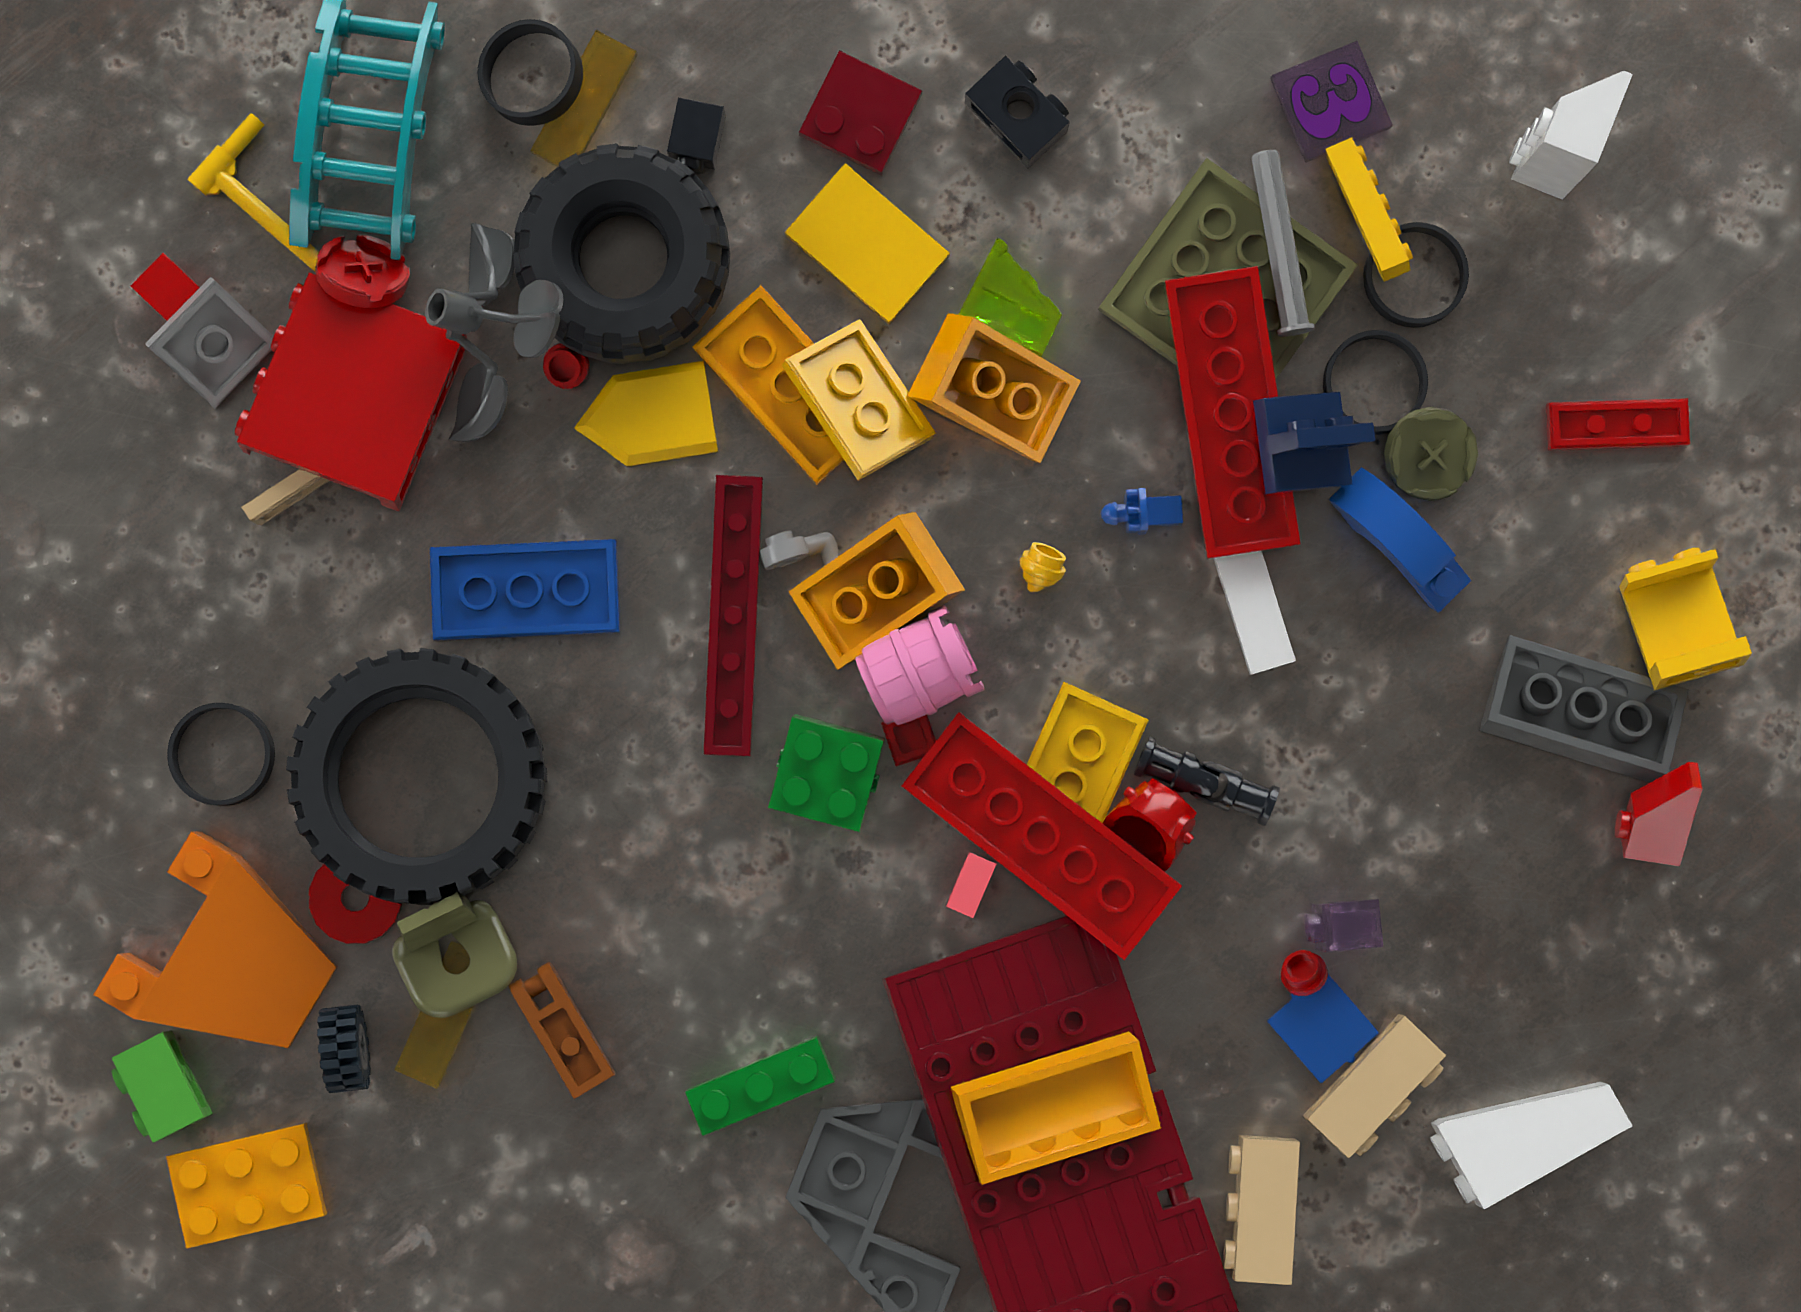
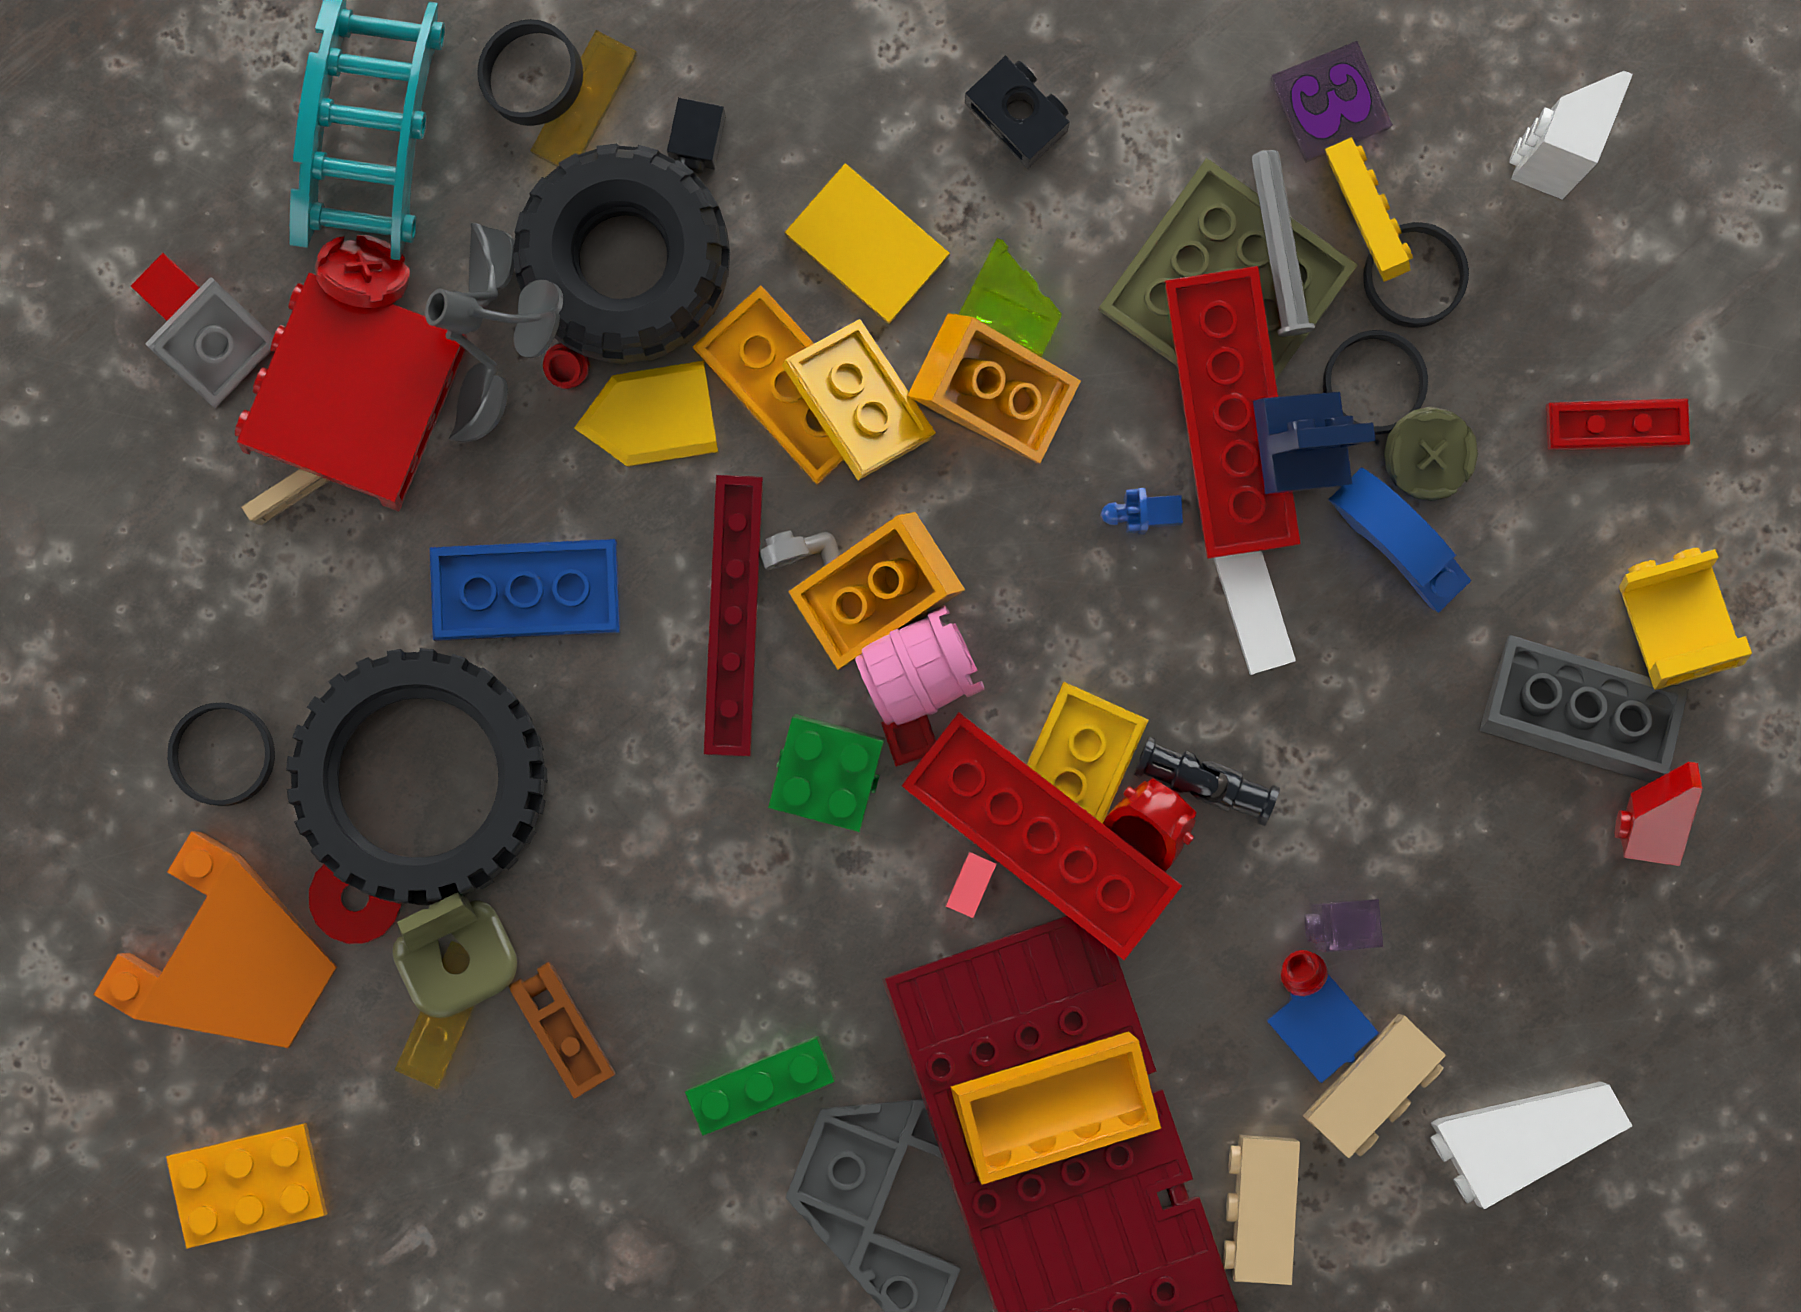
bright green brick [111,1030,213,1143] -> none
yellow bar [187,113,319,273] -> none
black wheel [317,1004,371,1093] -> none
dark red plate [799,50,922,176] -> none
yellow plate [1020,542,1066,592] -> none

